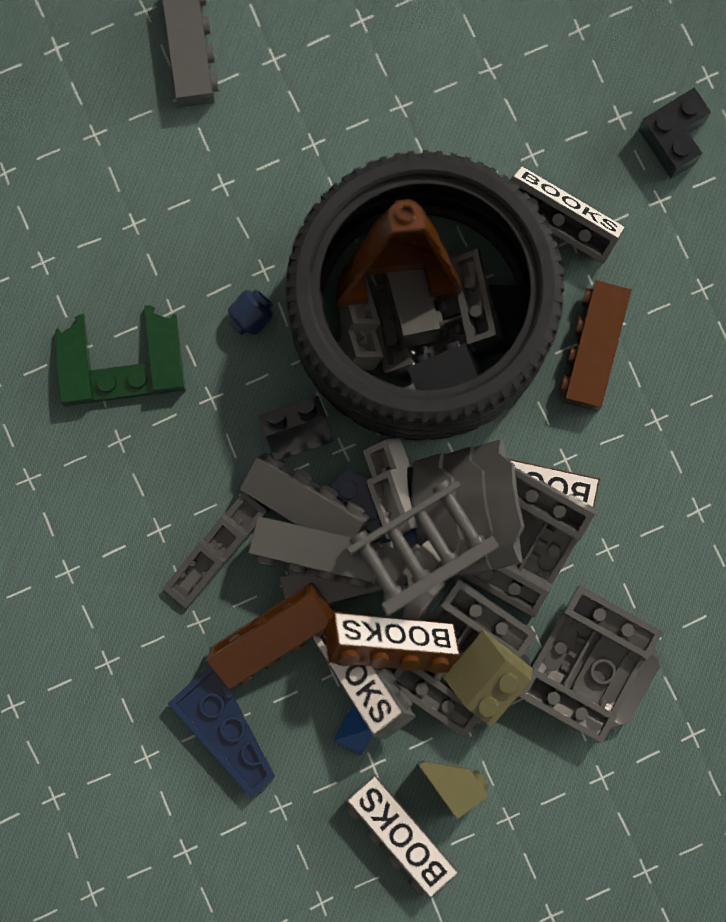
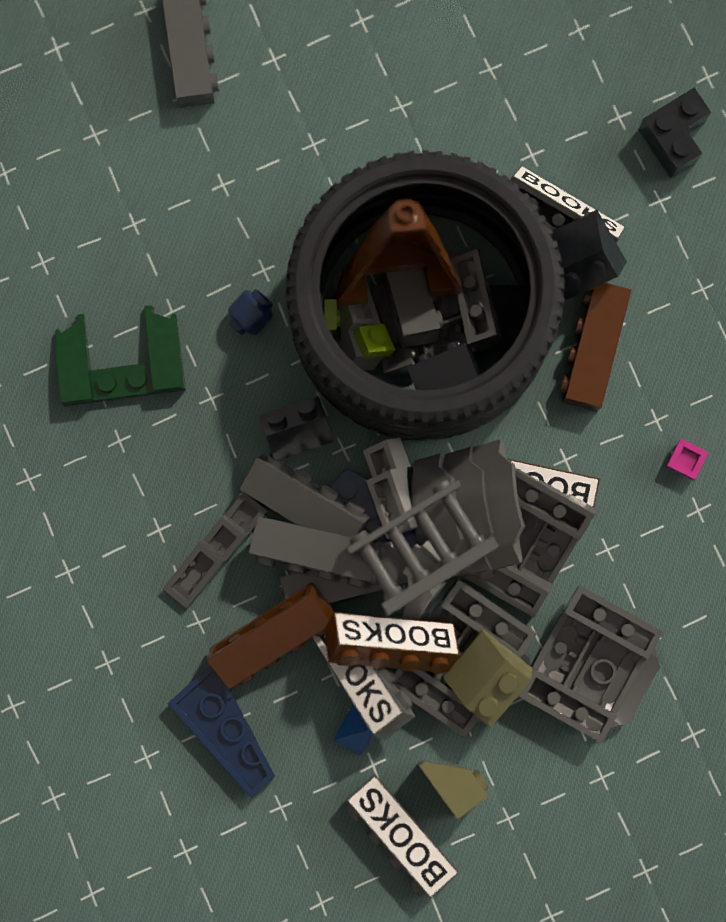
none -> lime plate [325,299,341,336]
none -> lime plate [353,324,395,359]
none -> black slope [552,209,627,300]
none -> dark pink plate [666,439,709,481]

